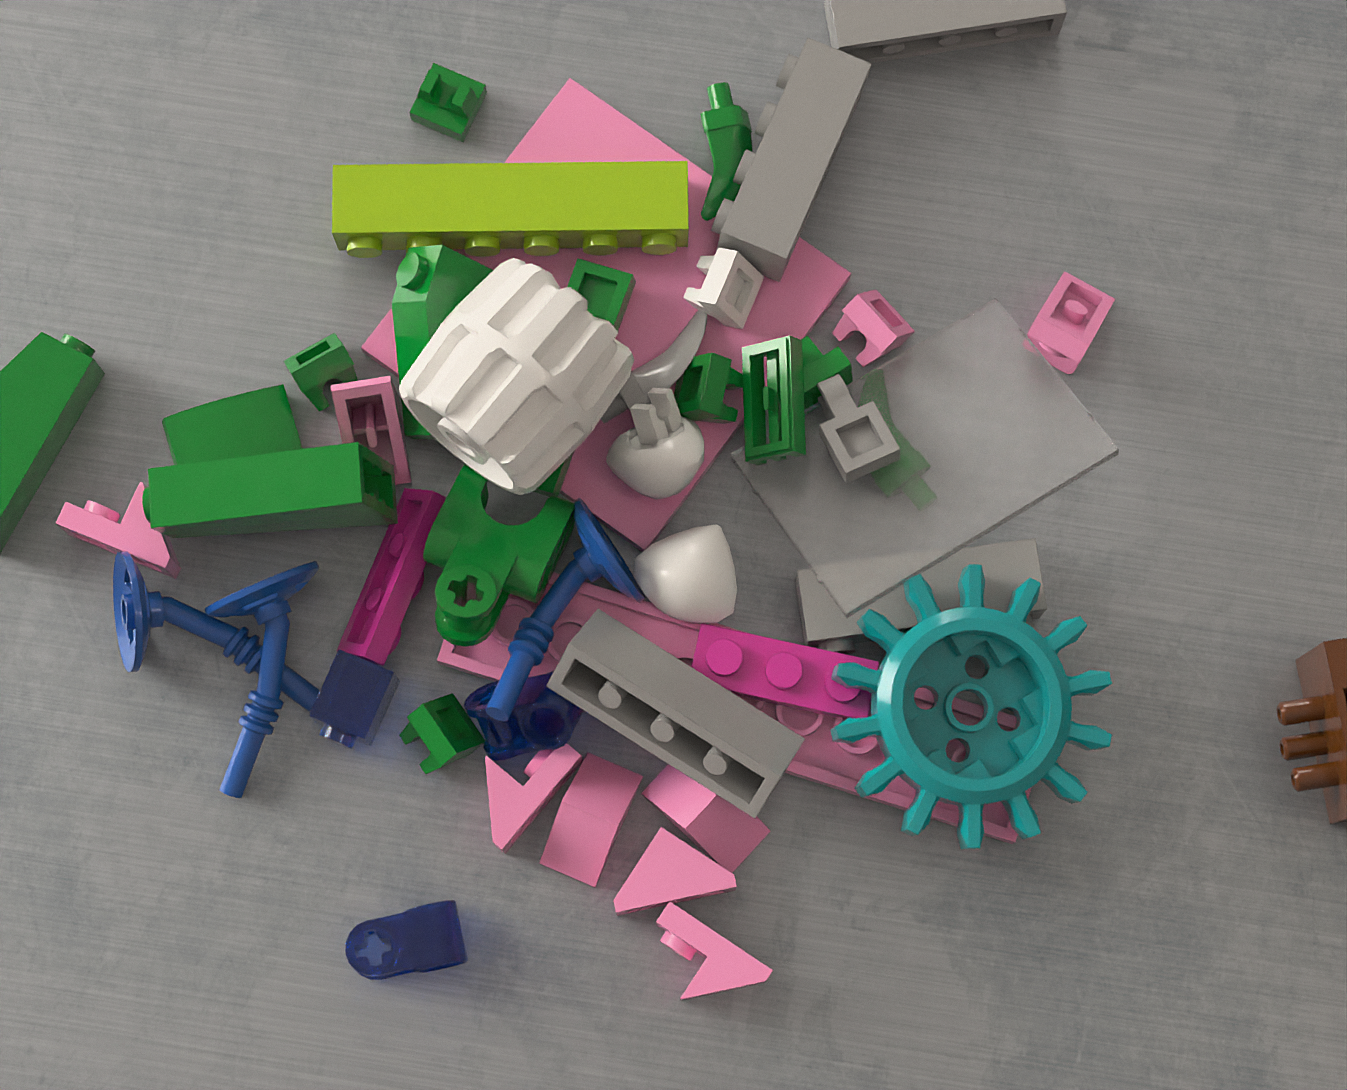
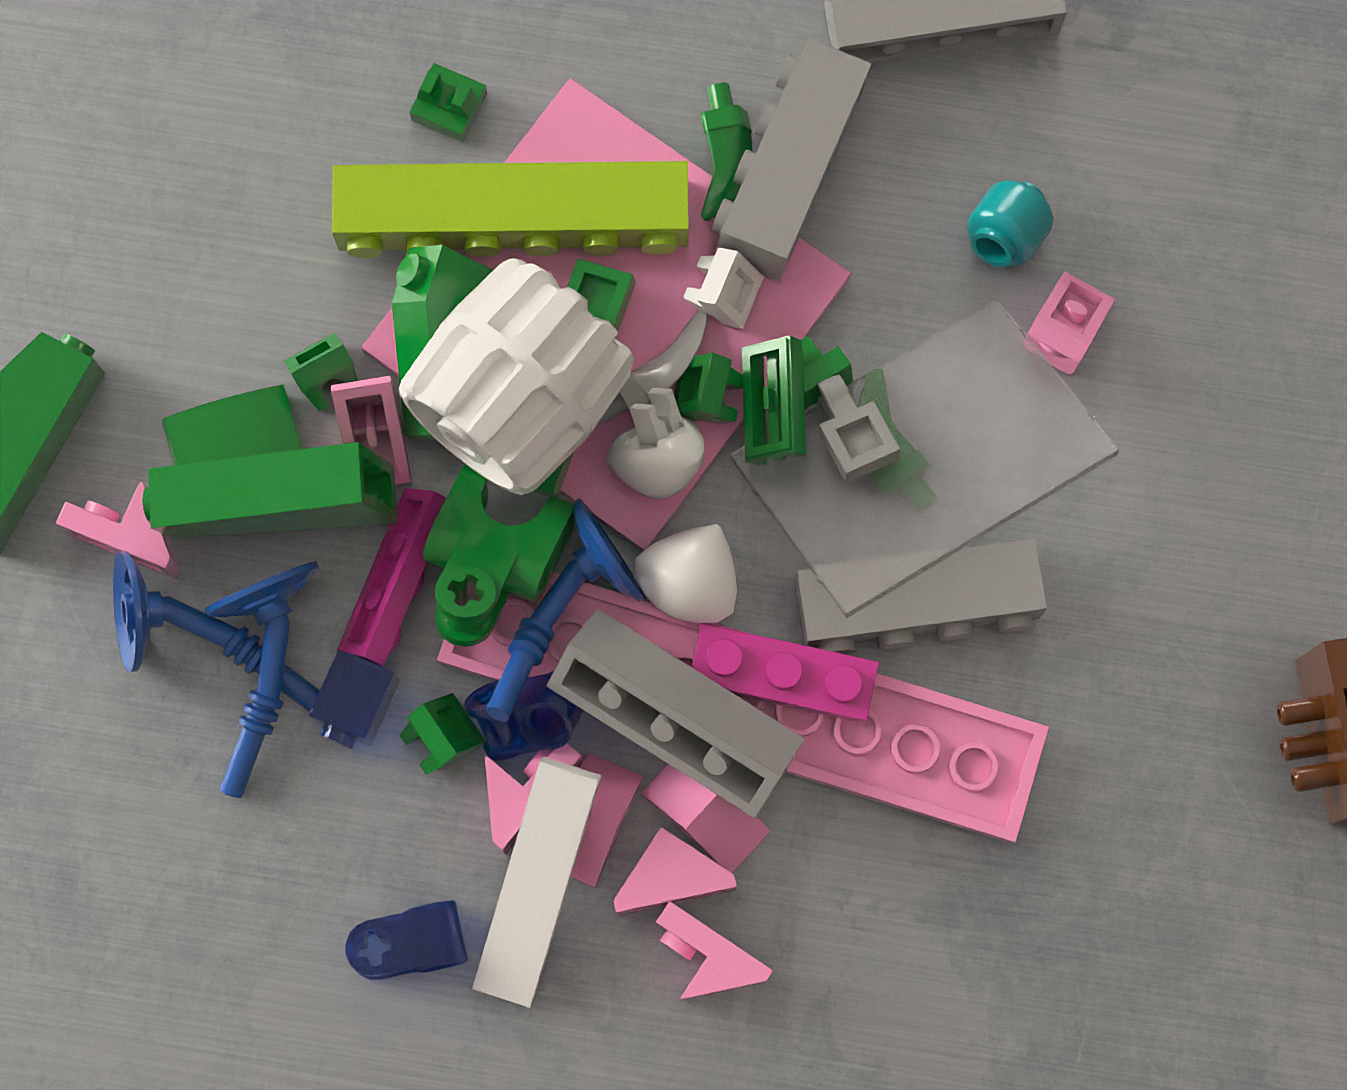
teal gear [830,564,1112,850] -> none
bright pink tile [832,289,915,367] -> none
none -> white tile [472,756,602,1008]
none -> teal head [966,180,1054,268]

